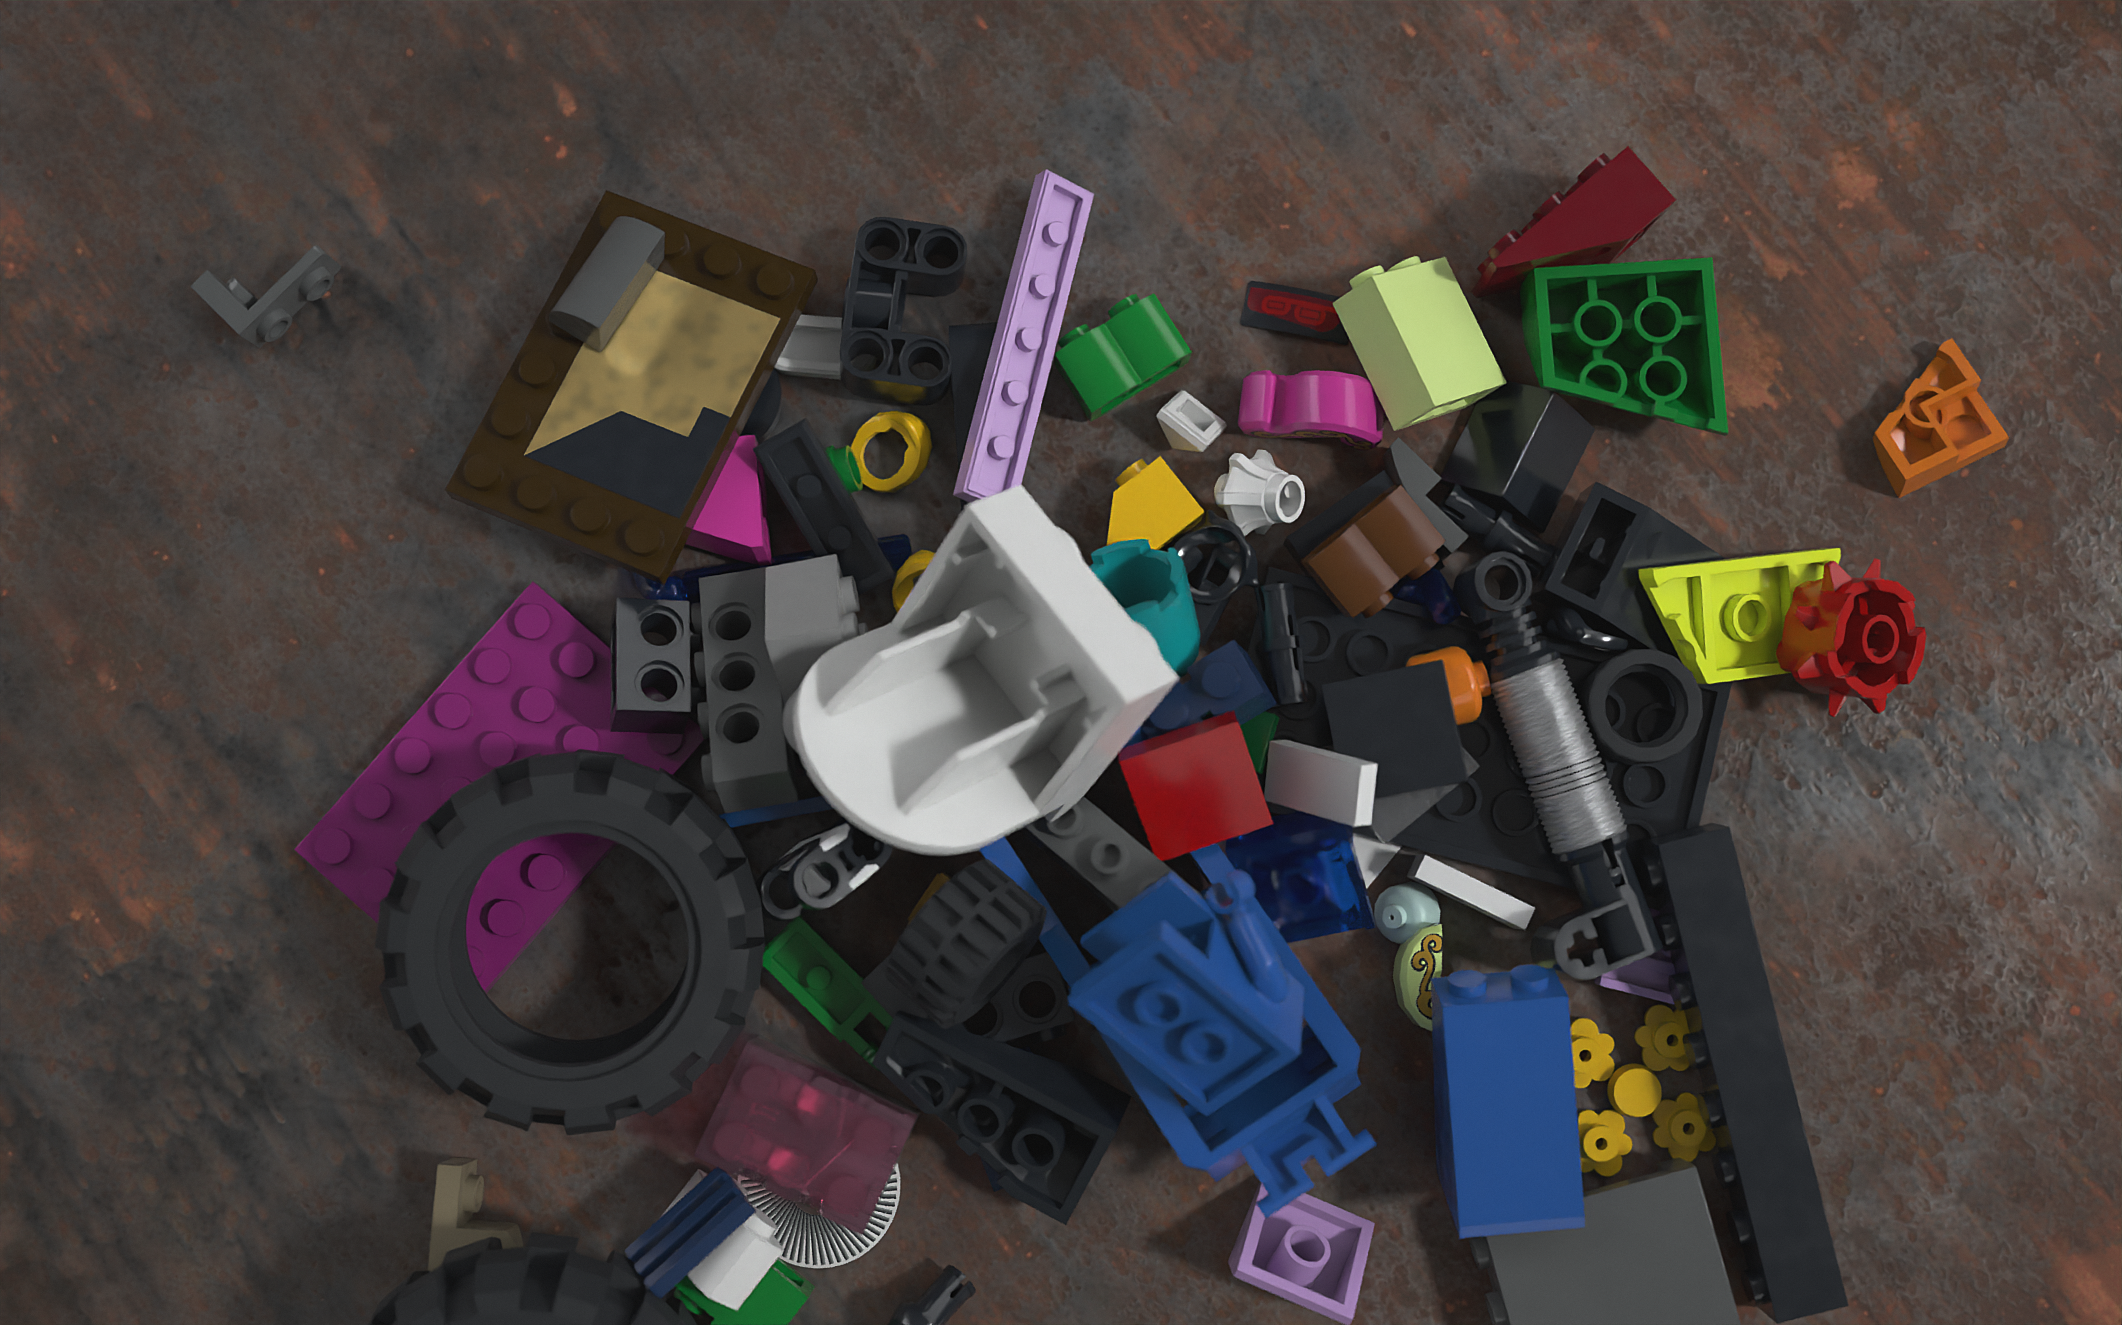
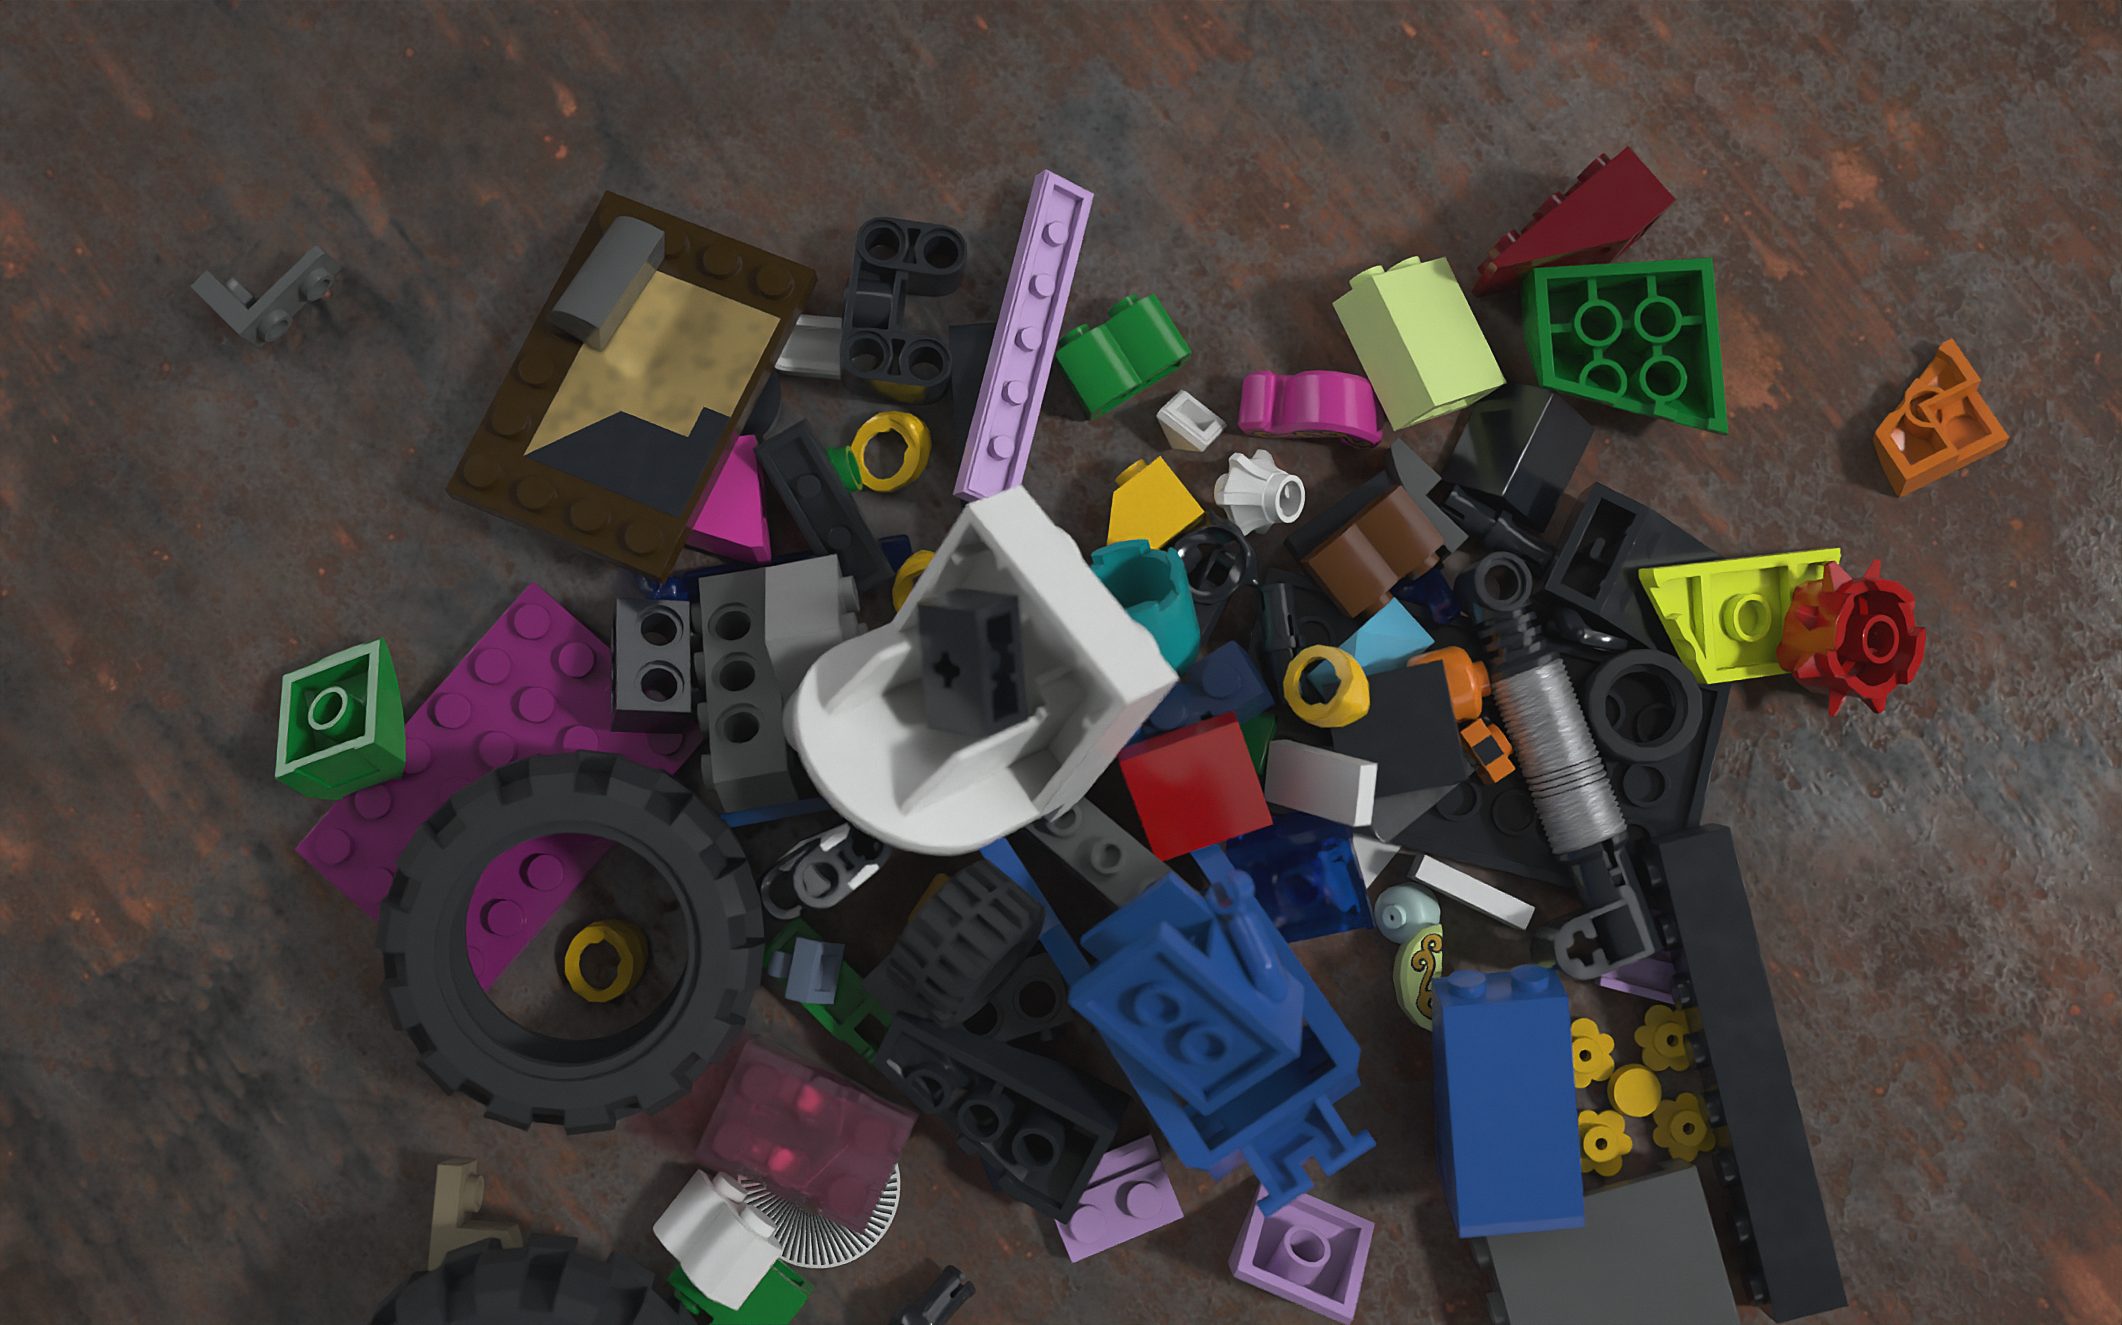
dark blue tile [624,1165,756,1299] -> none
sticker [1241,281,1349,345] -> none
none -> green slope [275,637,406,800]
none -> yellow piece [565,919,649,1003]
none -> sand blue tile [767,937,845,1004]
none -> black brick [916,588,1028,739]
none -> lavender plate [1055,1132,1184,1263]
none -> yellow piece [1283,645,1370,728]
none -> medium azure slope [1305,597,1435,698]
none -> orange plate [1459,718,1515,785]

